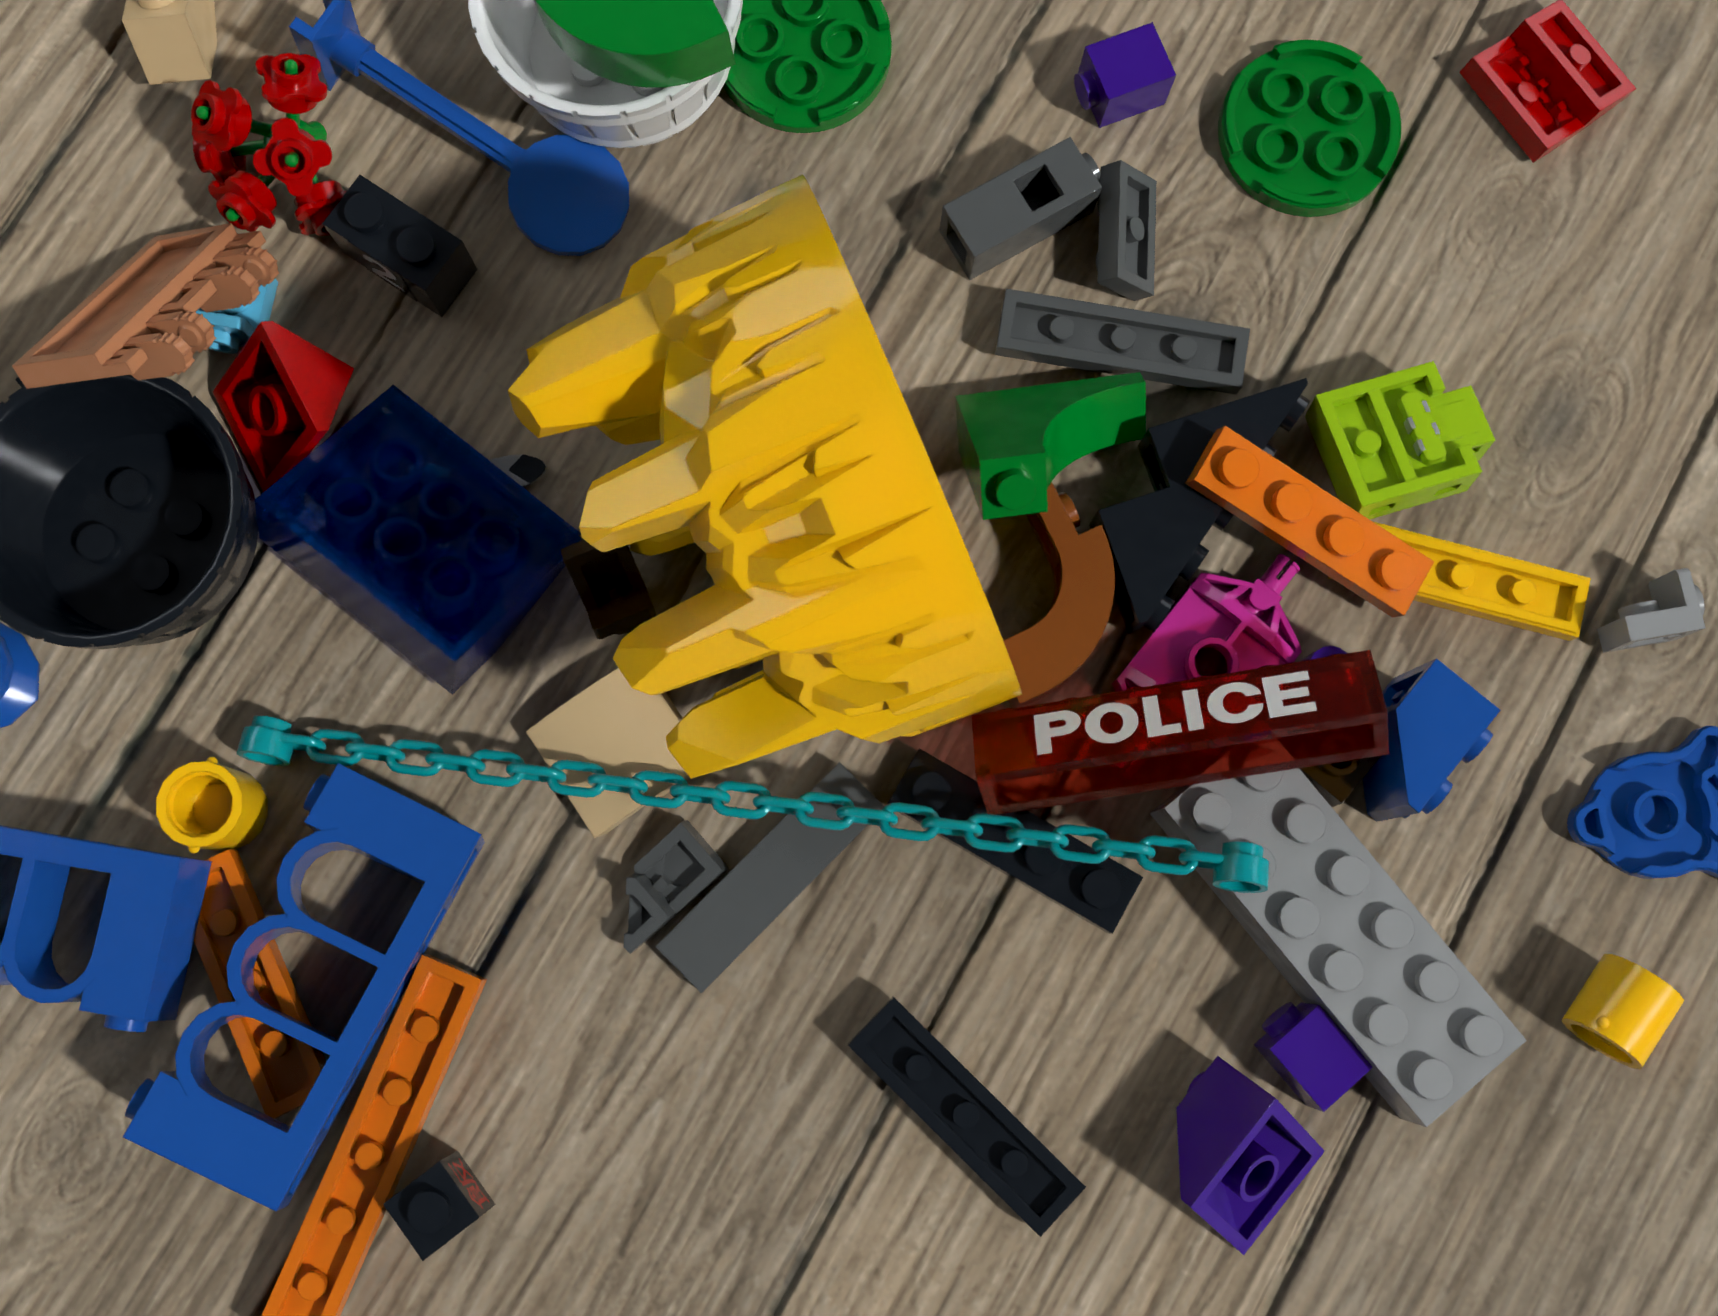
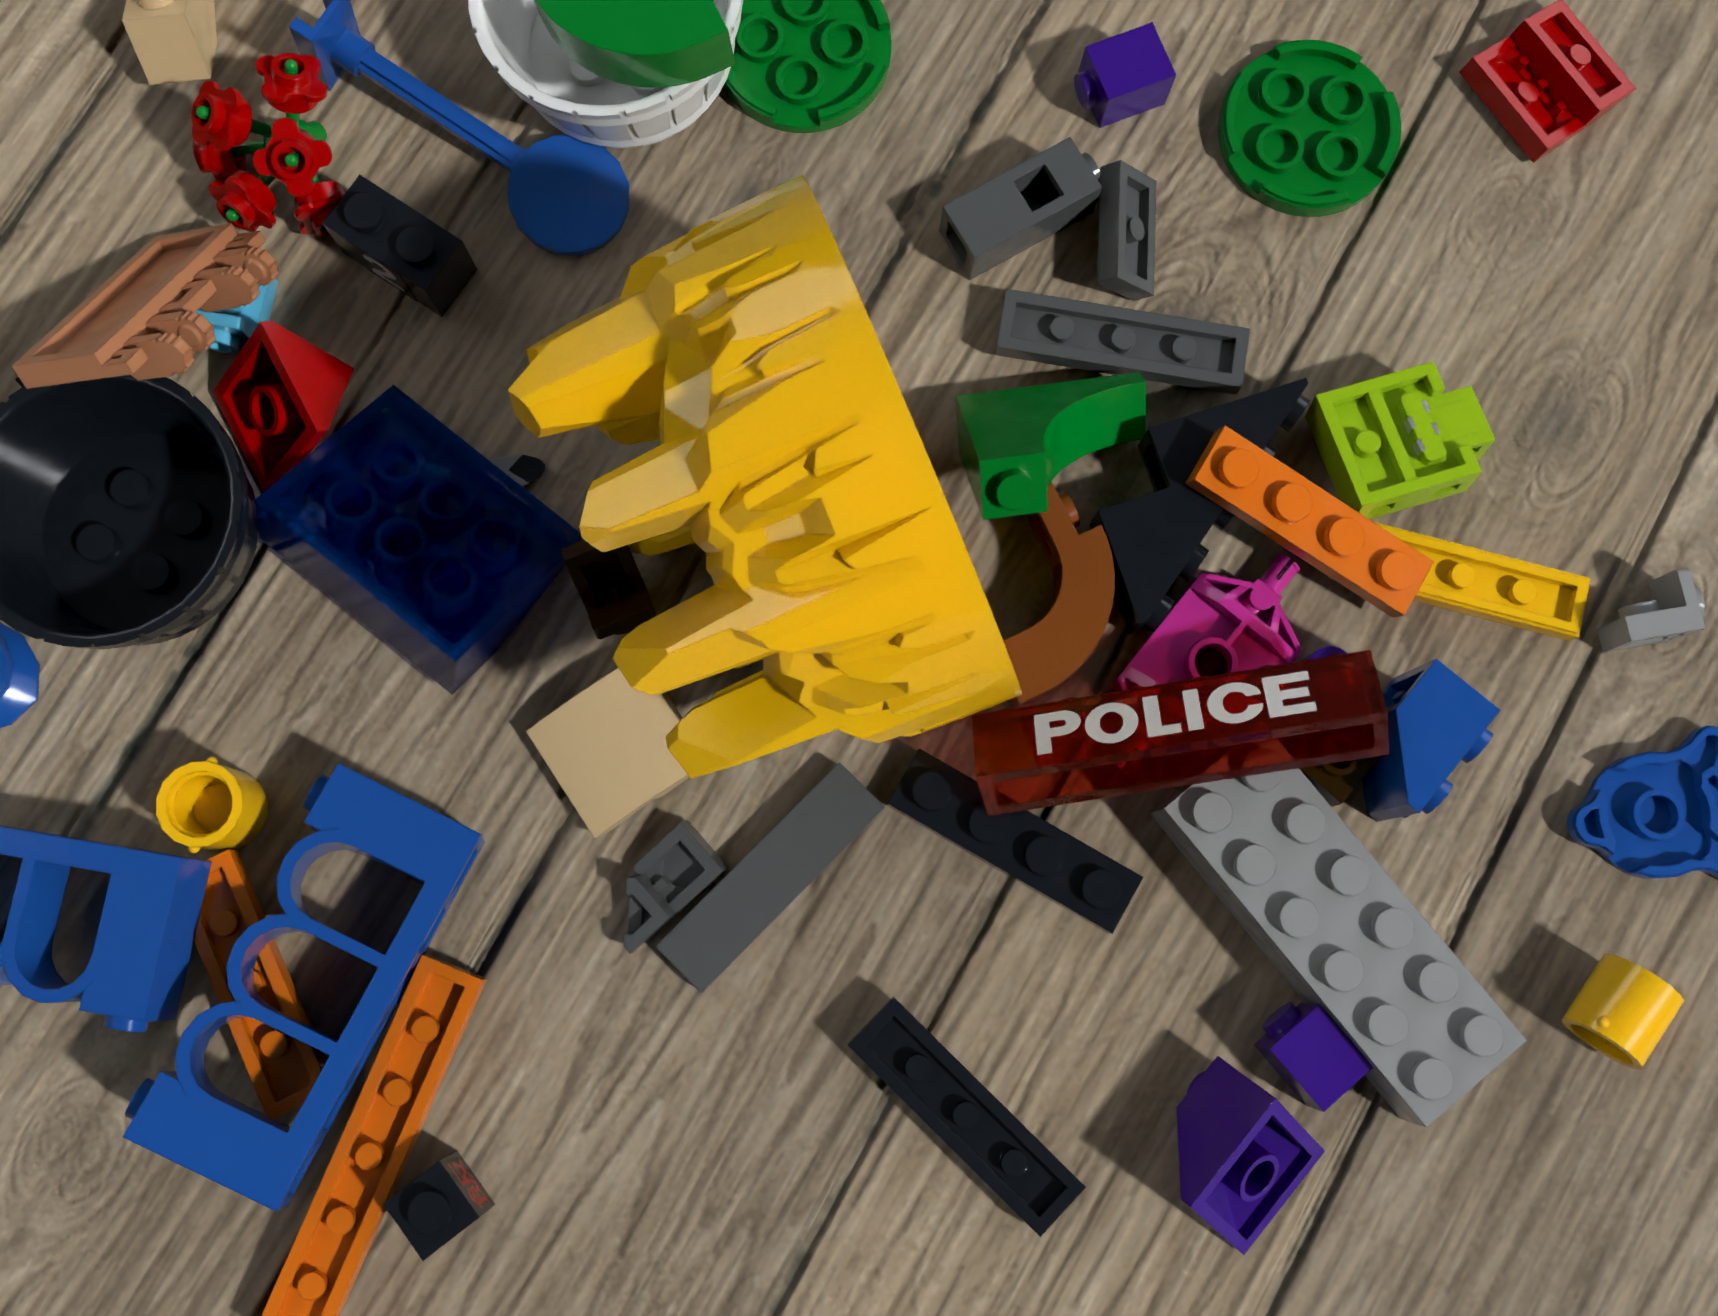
teal piece [237,716,1269,893] -> none

